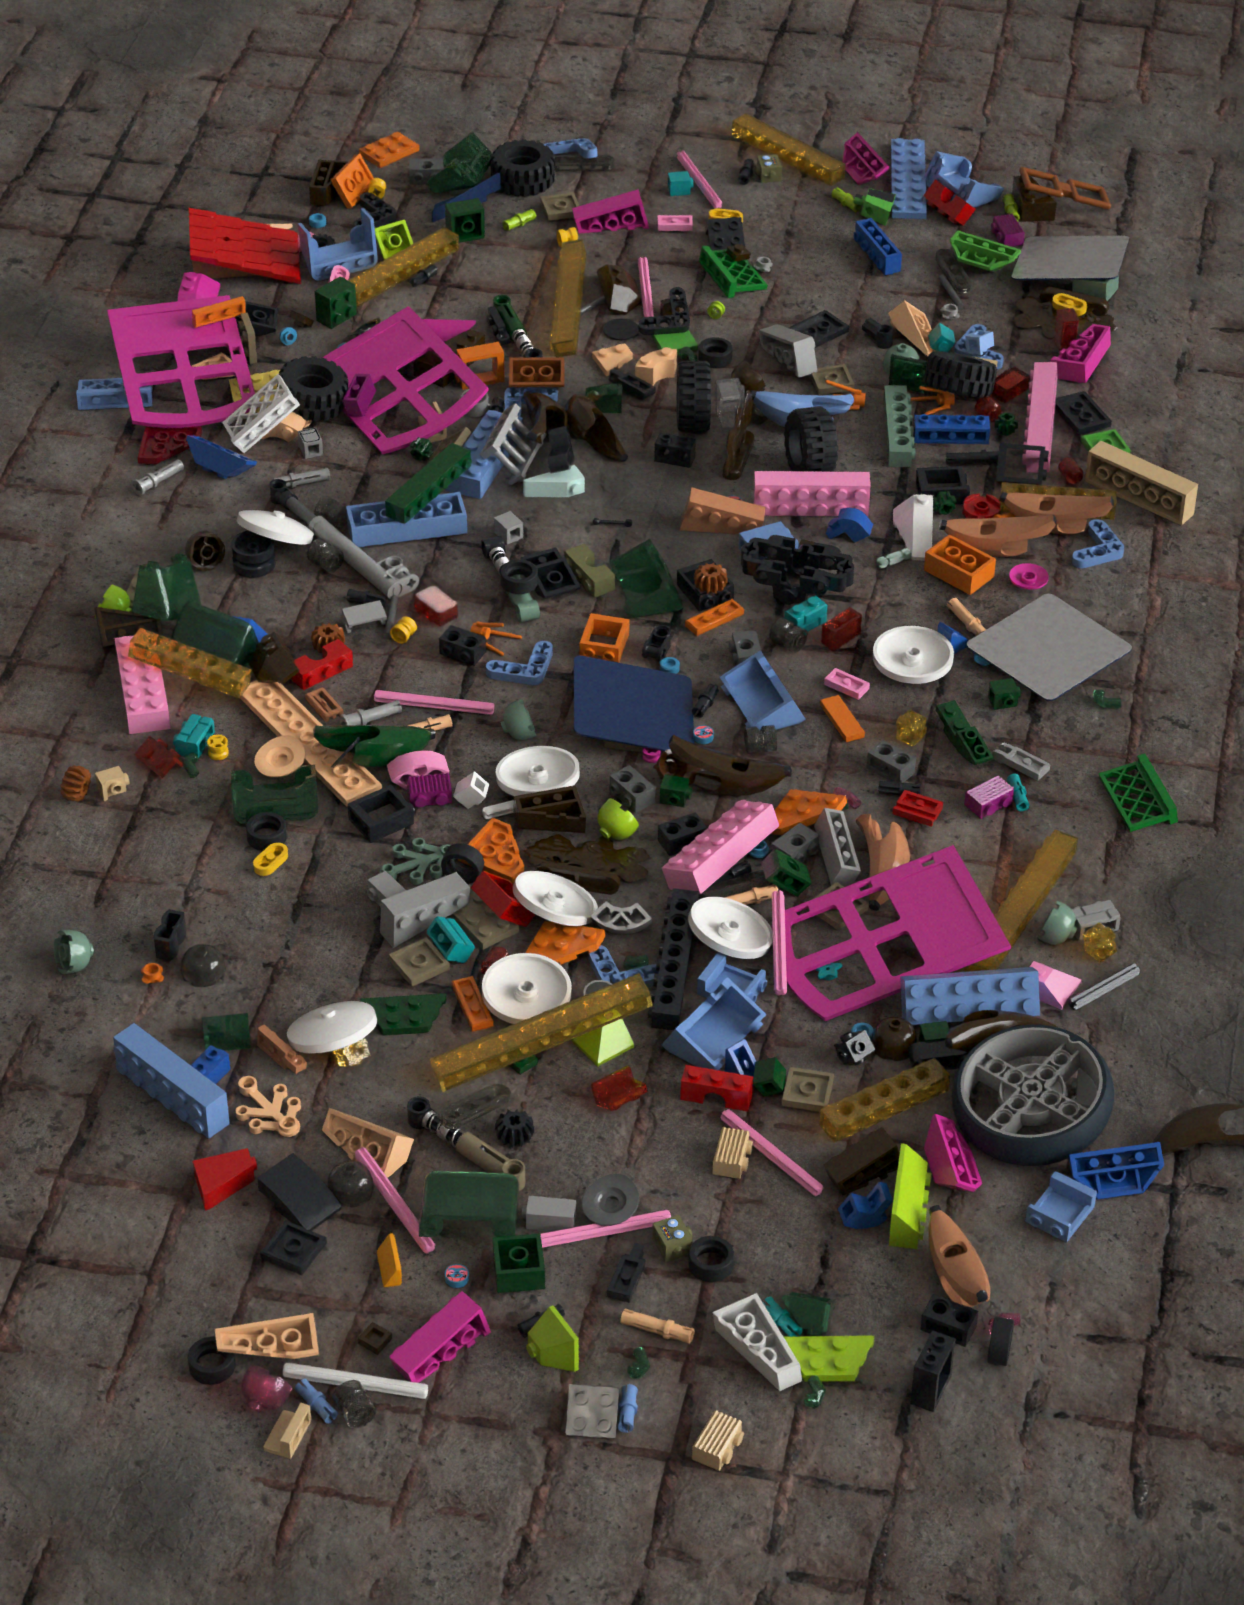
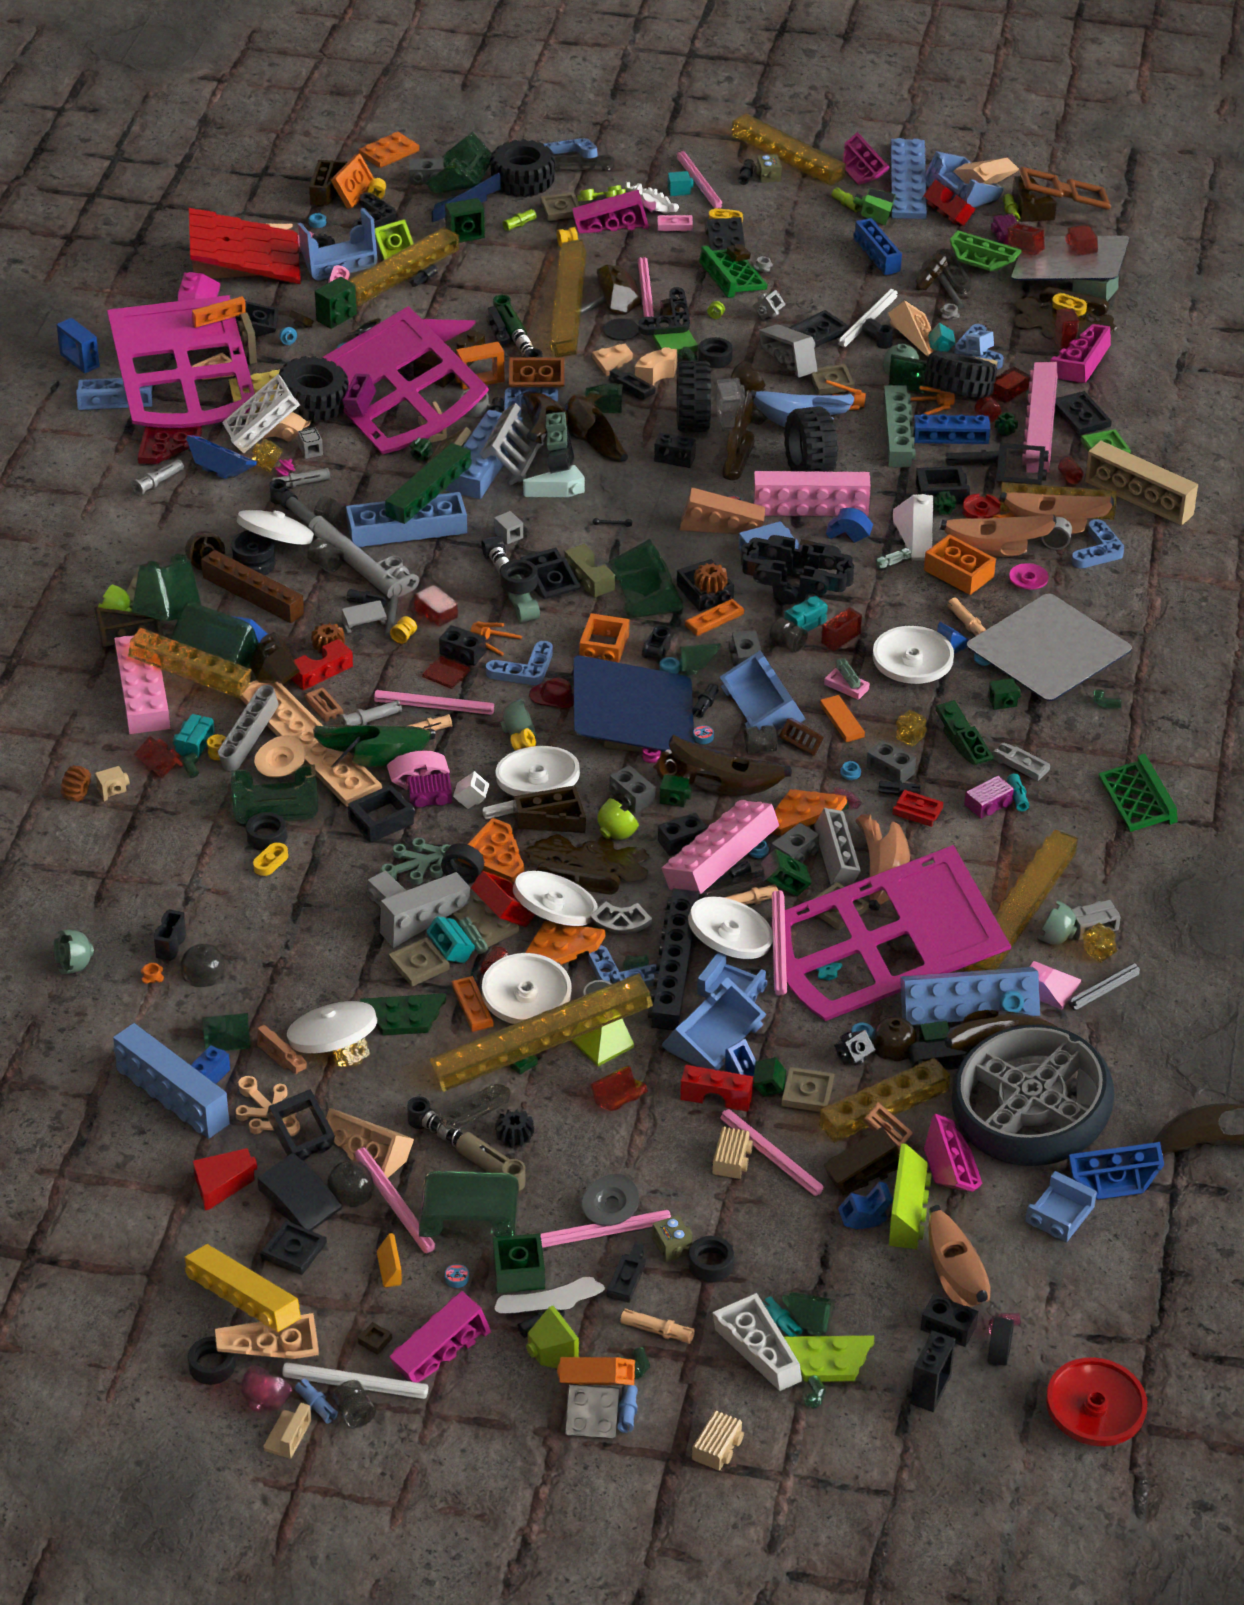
light grey brick [522,1196,576,1232] -> none
none -> blue window [56,318,100,373]
none -> yellow brick [184,1244,301,1332]
none -> reddish brown brick [201,550,304,623]
none -> light grey beam [218,685,279,771]
none -> clear yellow brick [252,438,283,472]
none -> black window [266,1089,335,1161]
none -> dark pink wheel [274,459,295,477]
none -> clear red piece [422,656,470,689]
none -> sand green axle [459,917,488,954]
none -> white sticker [495,1277,605,1313]
none -> yellow wheel [511,728,536,751]
none -> dark red piece [529,677,574,708]
none -> sand green slope [546,412,567,451]
none -> orange window [557,1357,635,1385]
none -> lime plant [577,185,626,202]
none -> white animal [625,182,679,214]
none -> clear green slope [676,643,721,676]
none -> light grey brick [753,290,786,320]
none -> reddish brown slope [779,718,824,756]
none -> sand green axle [836,658,861,689]
none -> white axle [838,289,897,348]
none -> dark azure plate [840,761,861,780]
none -> nougat tile [862,1102,913,1150]
none -> dark brown rock [916,253,948,290]
none -> light nougat wedge [953,158,1019,185]
none -> dark azure tile [1000,990,1024,1013]
none -> clear red brick [1007,222,1045,255]
none -> piece [1041,517,1072,550]
none -> red dish [1046,1357,1147,1446]
none -> clear red brick [1065,225,1098,256]

